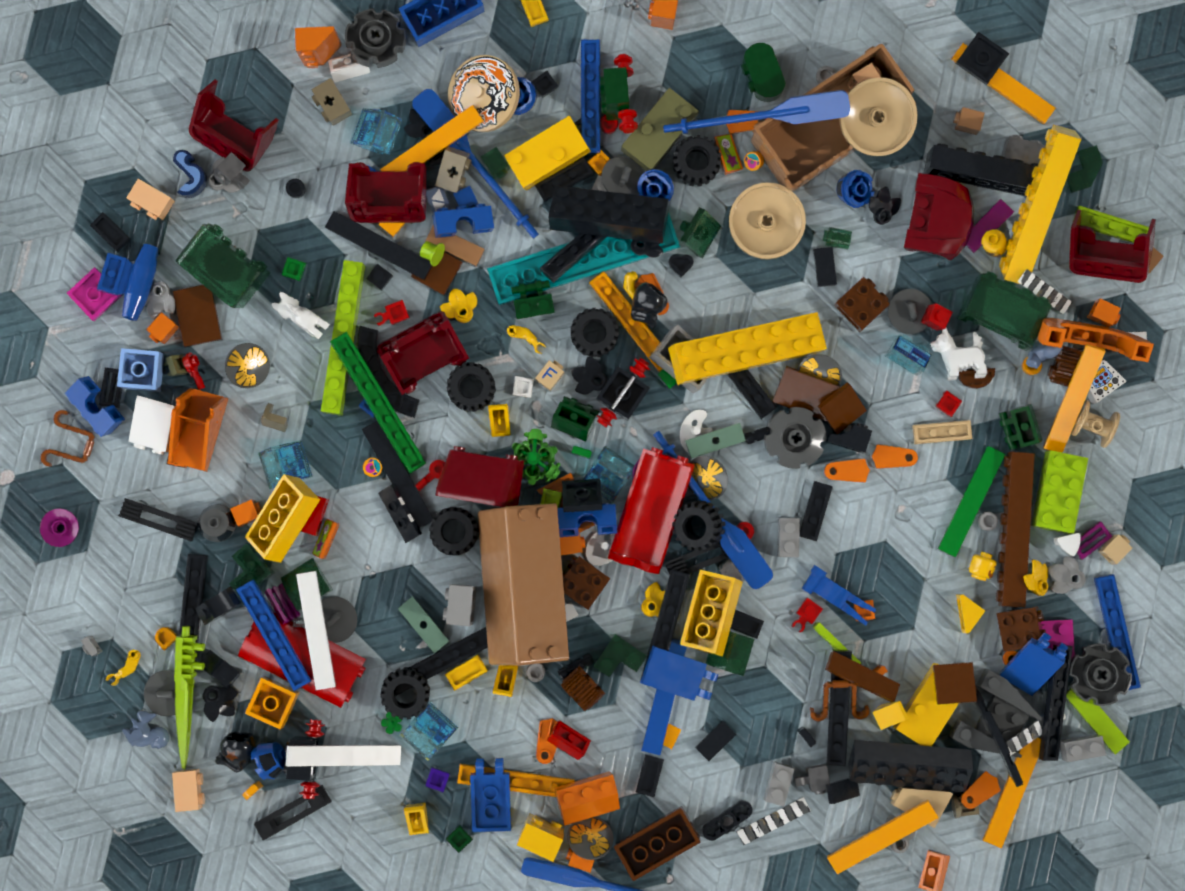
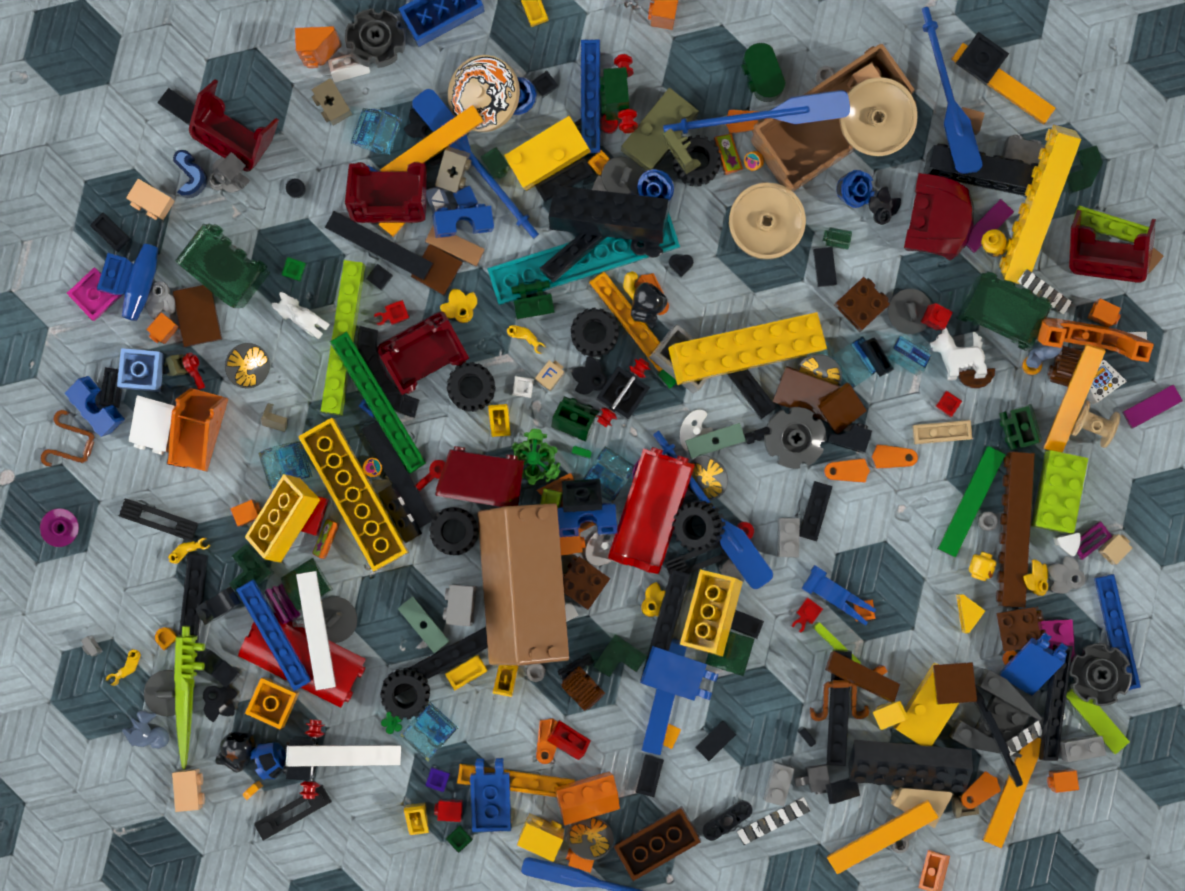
dark grey cone [198,504,236,542] -> none
lime piece [420,241,445,266] -> none
clear green tile [680,207,721,259] -> none
none -> black tile [157,88,195,125]
none -> yellow arm [168,538,210,564]
none -> yellow brick [298,418,409,571]
none -> red brick [434,799,463,822]
none -> olive piece [663,129,701,174]
none -> clear light blue slope [831,336,876,388]
none -> black tile [860,337,894,377]
none -> blue piece [922,7,982,174]
none -> orange brick [1047,768,1079,793]
none -> magenta tile [1122,384,1183,429]

